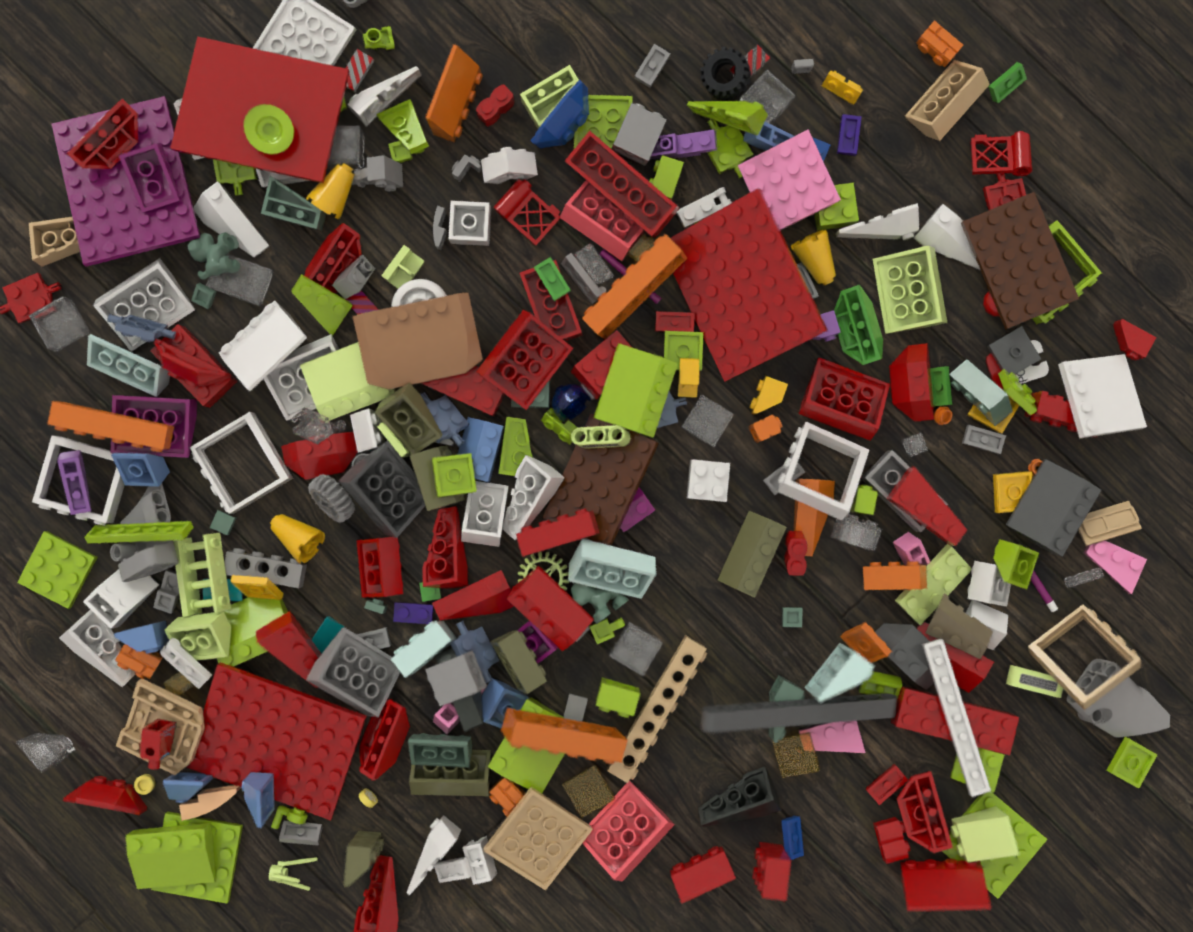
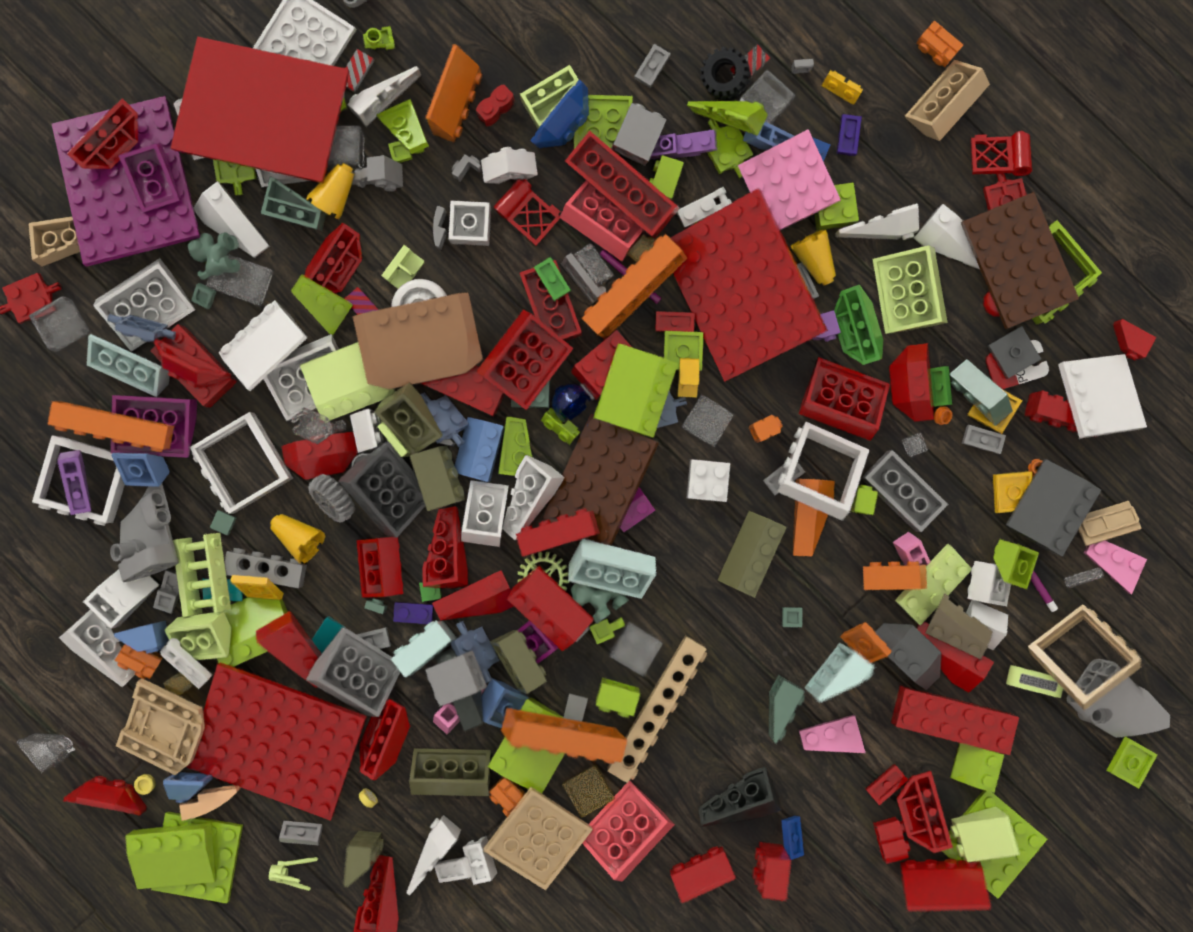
lime plate [17,531,97,609] -> none
lime plate [84,521,194,544] -> none
red torso [140,719,176,769] -> none
medium blue slope [242,772,274,828] -> none
lime hat [244,104,294,154] -> none
lime plate [271,805,308,829] -> none
light grey slope [332,255,375,299] -> none
sand green slope [408,733,472,767] -> none
lime plate [432,453,477,498] -> none
yellowish green beam [571,425,631,448] -> none
dark grey beam [701,693,897,732] -> none
yellow slope [750,376,788,415] -> none
clear yellow tile [772,732,820,778] -> none
red brick [784,531,807,576] -> none
clear brick [830,514,882,551] -> none
lime slope [859,671,902,698] -> none
red wedge [886,467,967,546] -> none
white plate [922,638,991,797] -> none
bright green plate [988,62,1027,103] -> none
lime plate [998,369,1037,415] -> none

